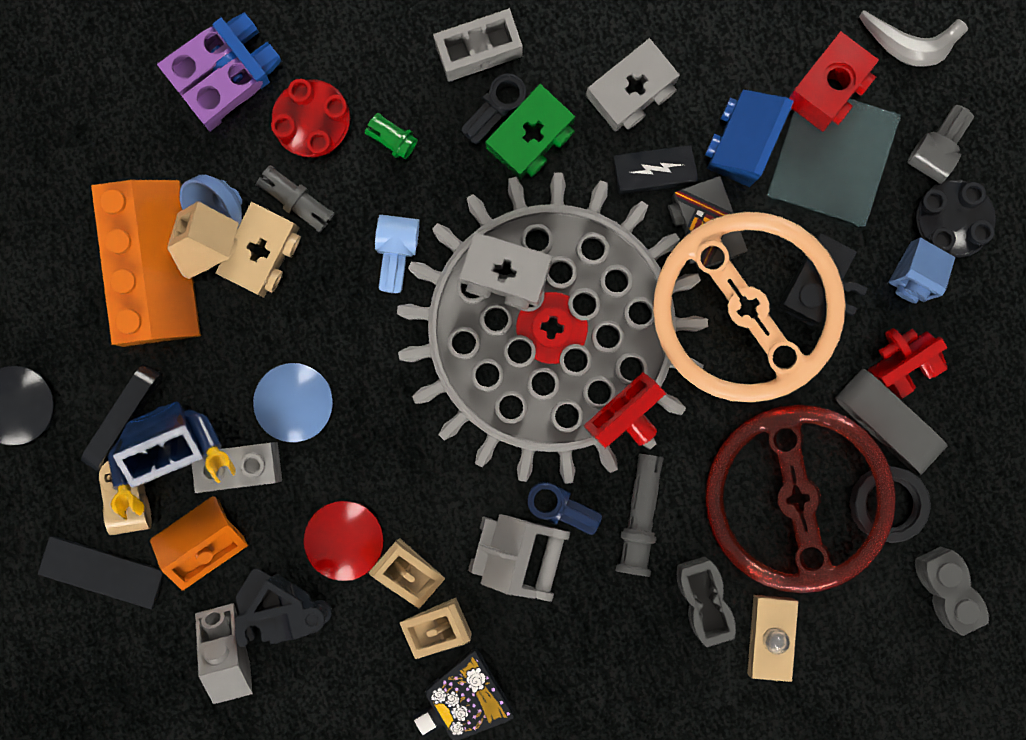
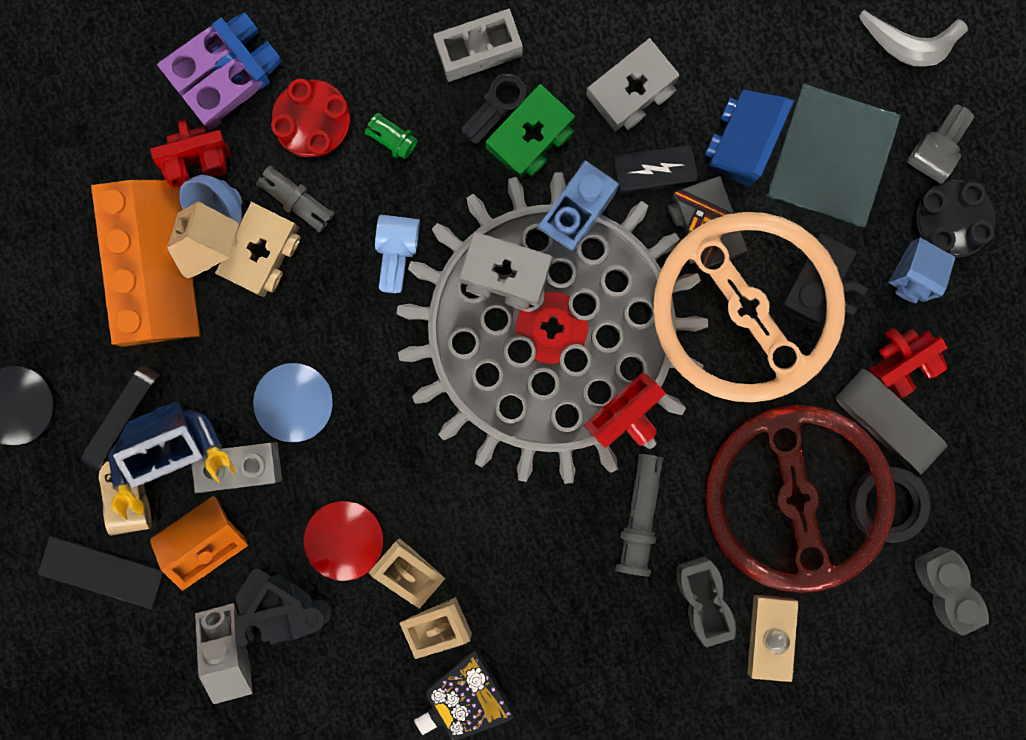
light grey piece [468,514,570,602] -> none
dark blue axle [527,482,602,535] -> none
red brick [789,32,879,132] -> none
none -> red hips [150,119,231,189]
none -> medium blue slope [538,161,619,251]

